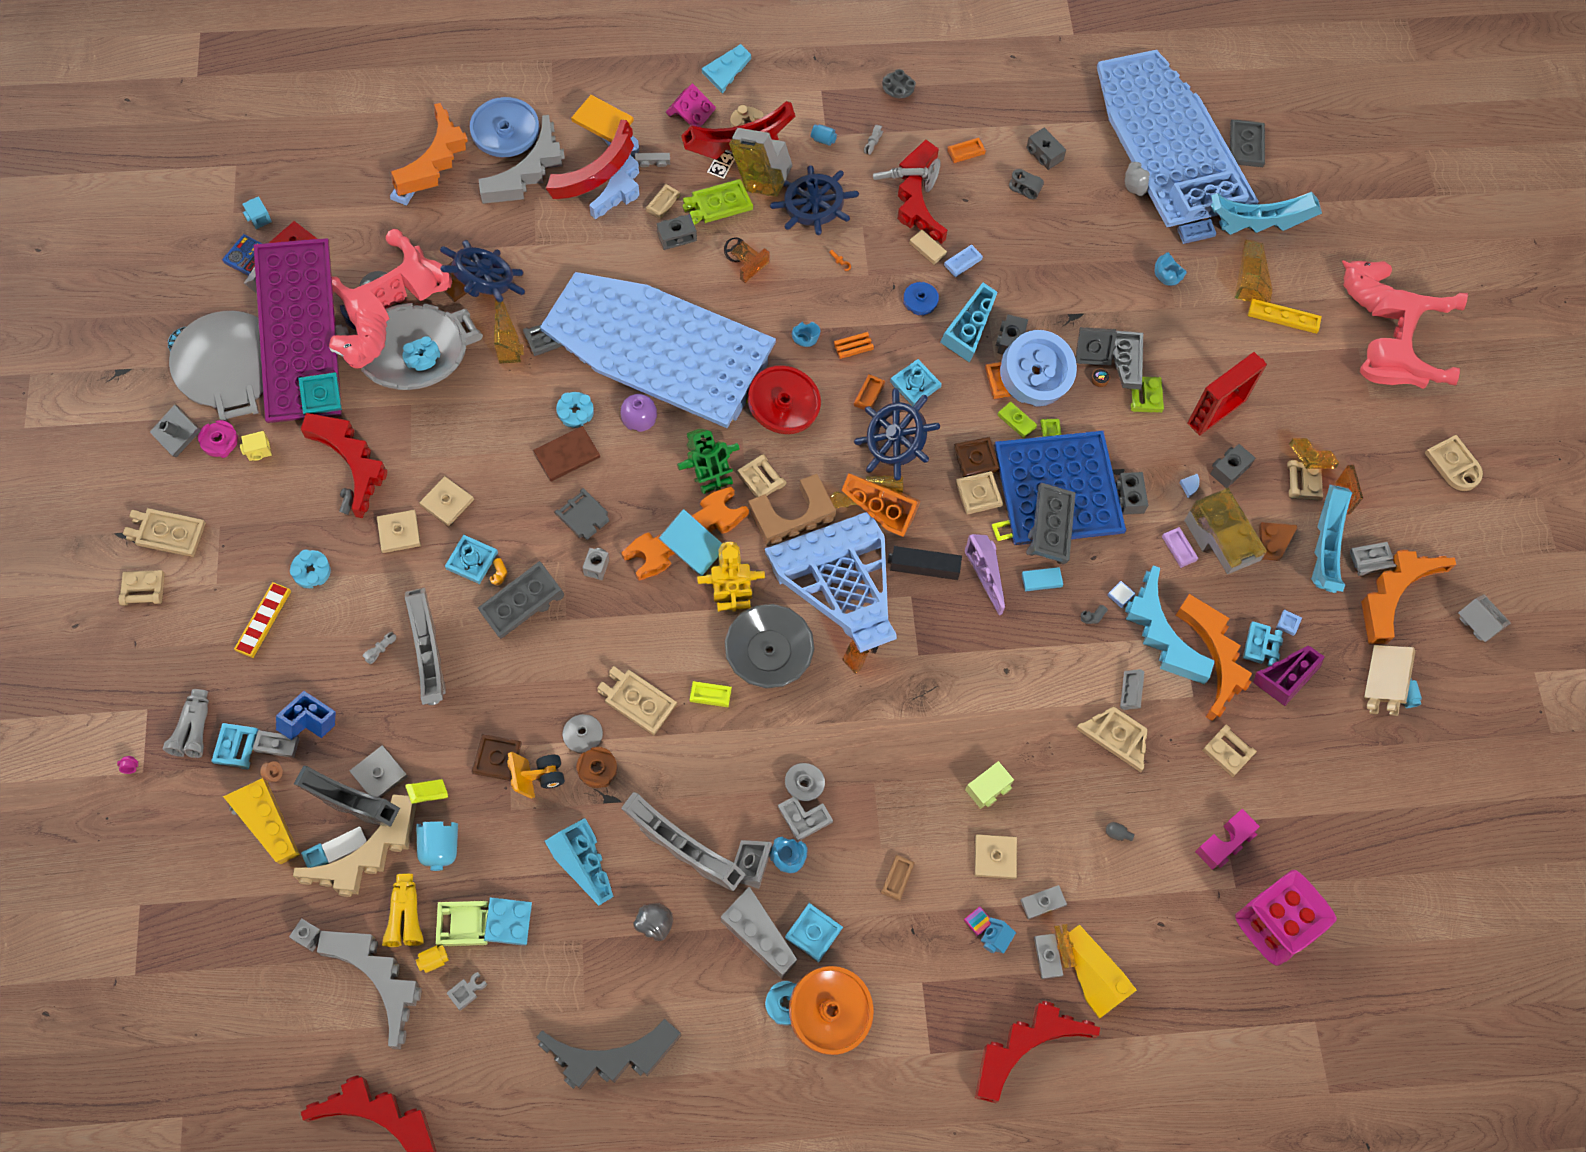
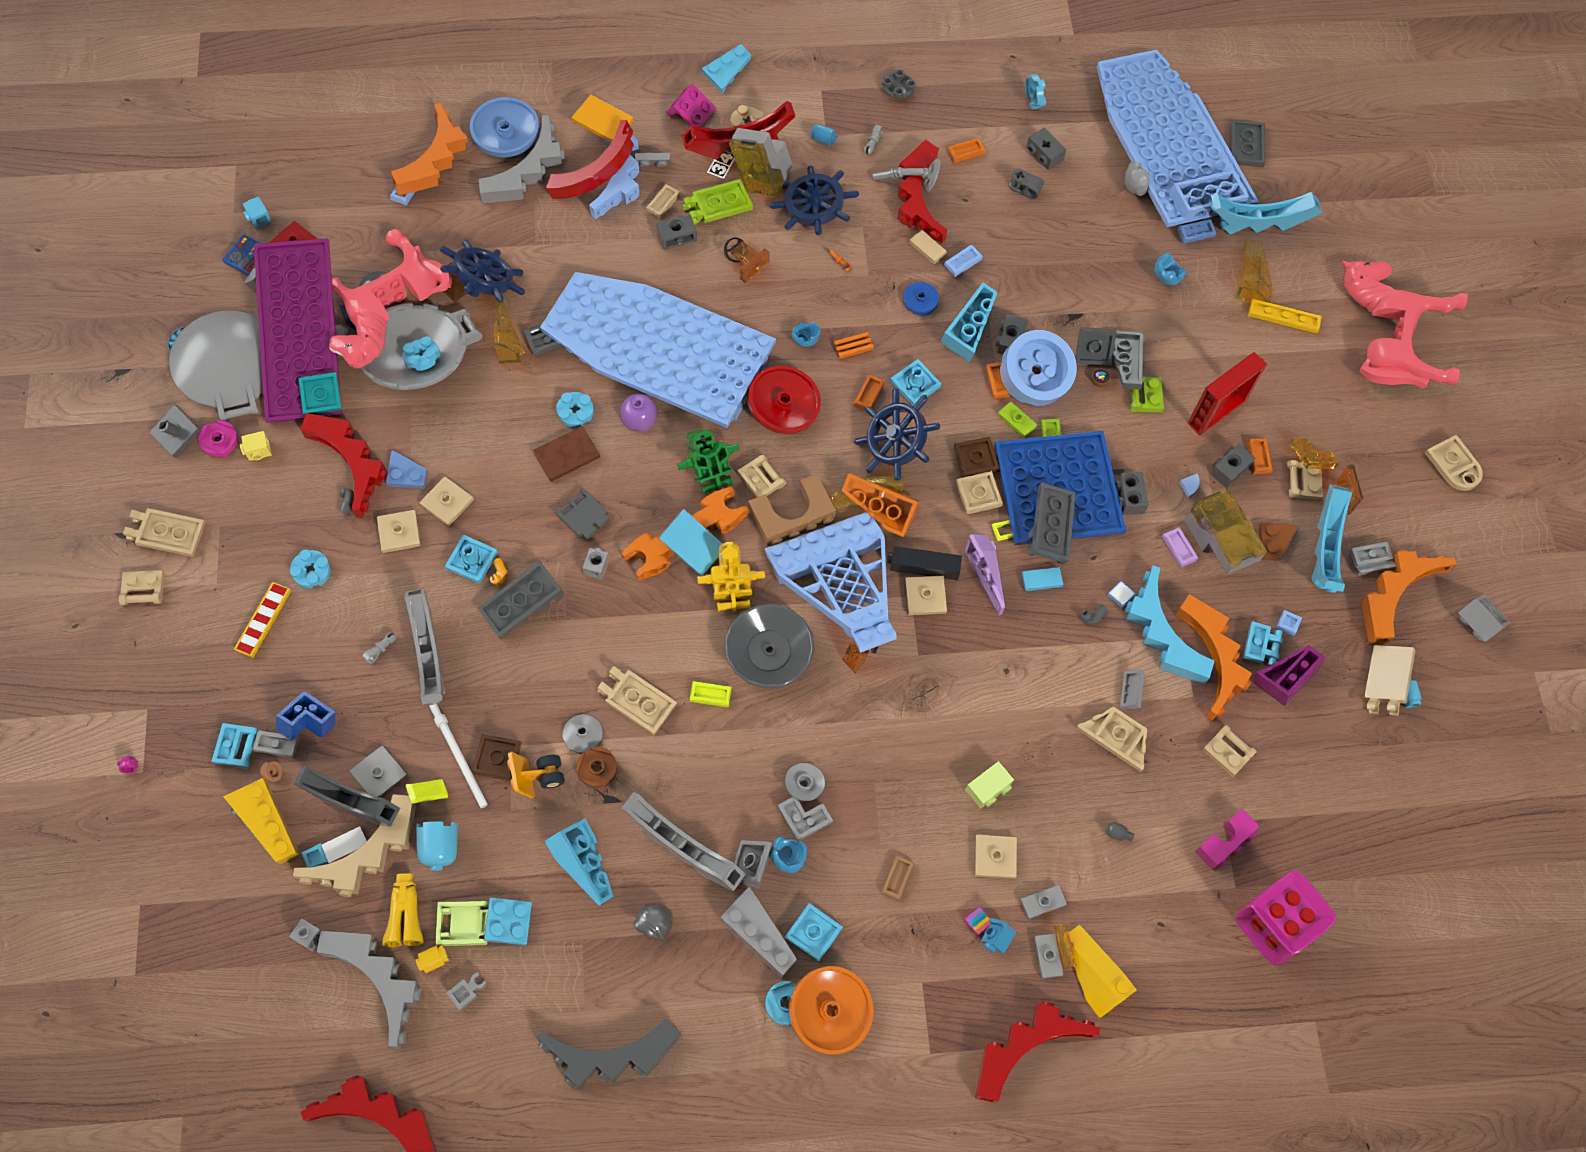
light grey piece [163,689,209,758] -> none
none -> medium blue wing [386,451,428,489]
none -> white bar [429,704,488,808]
none -> tan plate [905,576,947,615]
none -> medium azure plate [1025,74,1046,109]
none -> orange tile [1247,438,1273,474]

